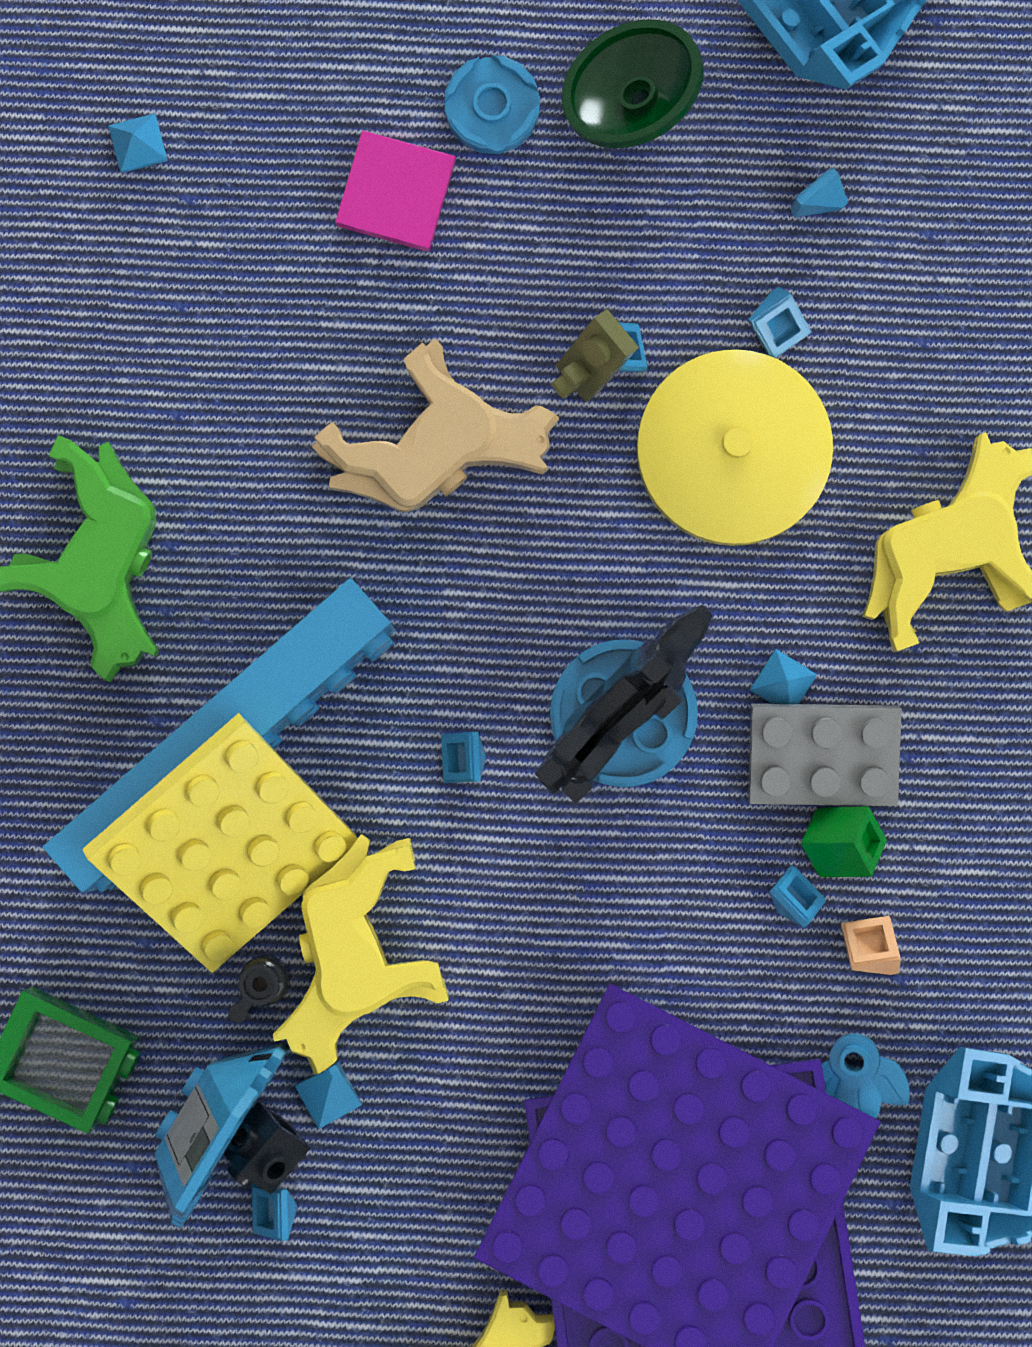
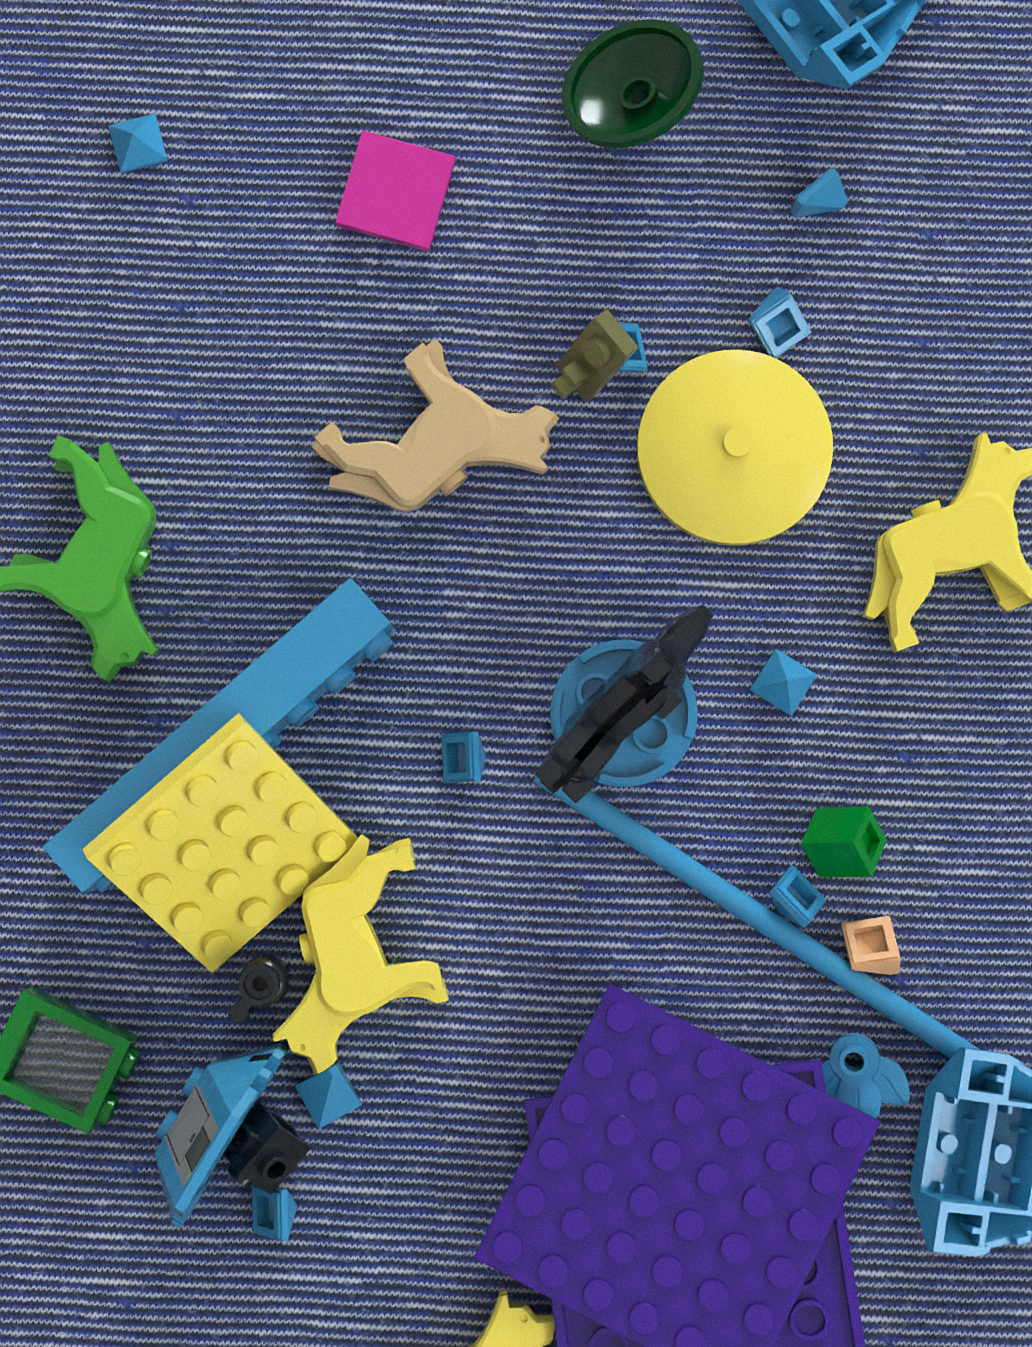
dark azure tile [444,55,540,154] -> none
light grey plate [748,704,902,806] -> none
none -> dark azure piece [533,776,979,1059]

